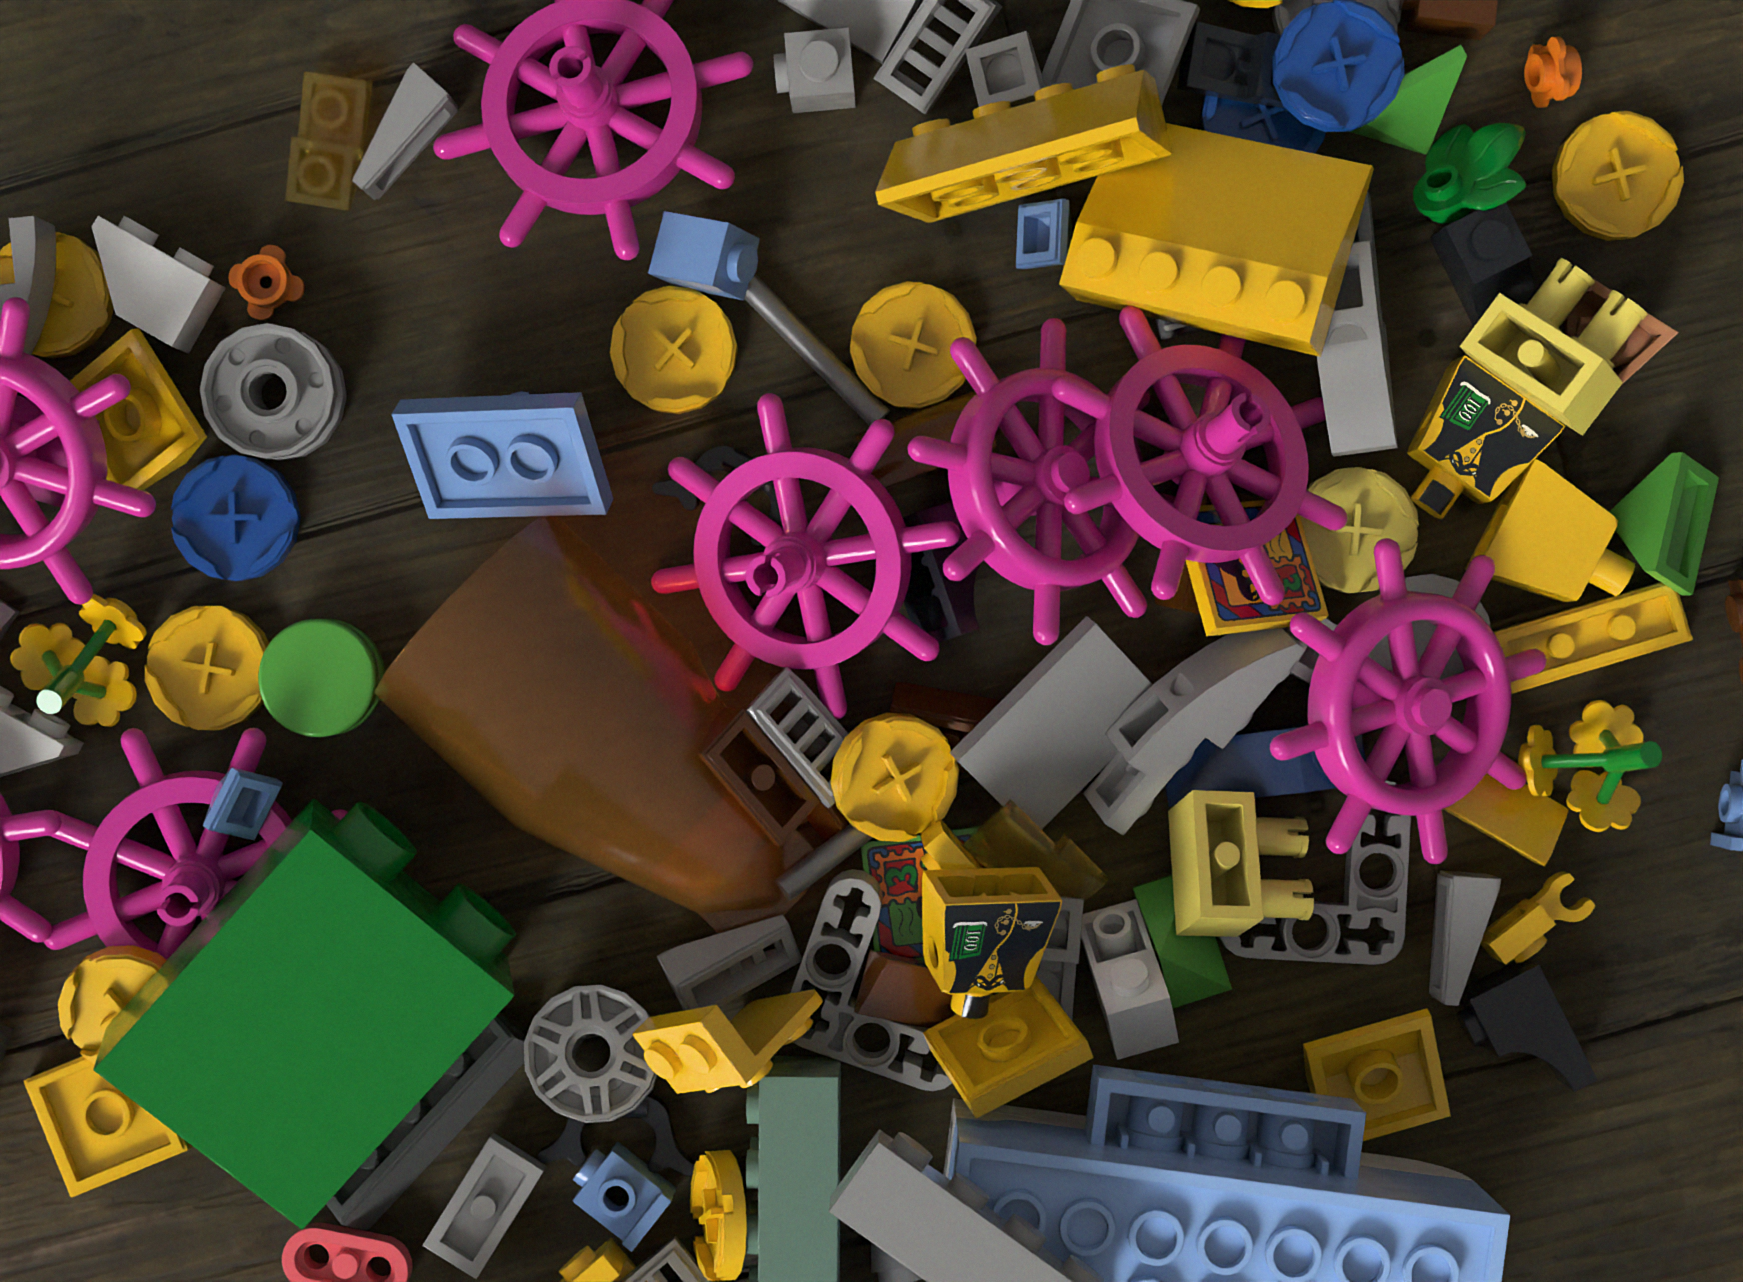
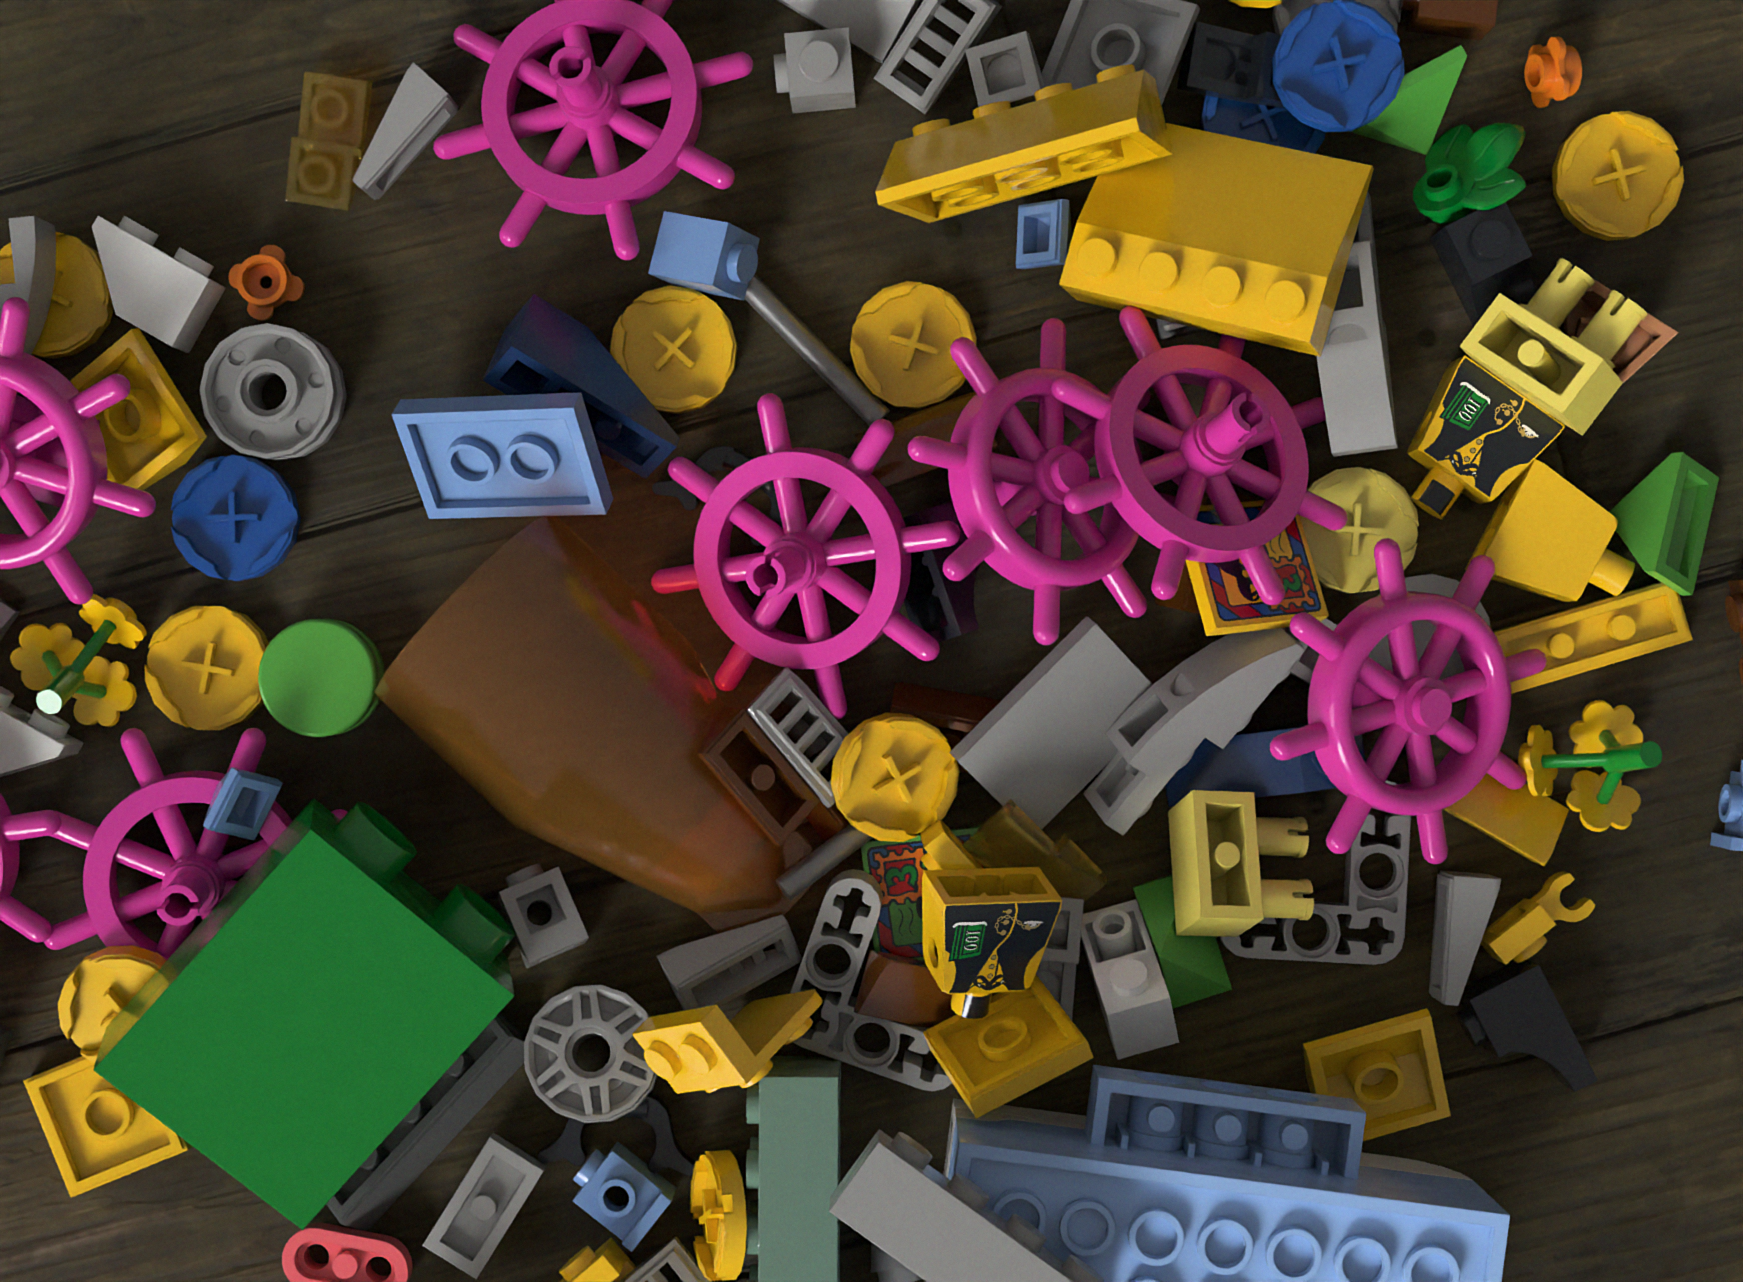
none -> dark blue slope [483,294,680,479]
none -> light grey brick [497,863,589,968]

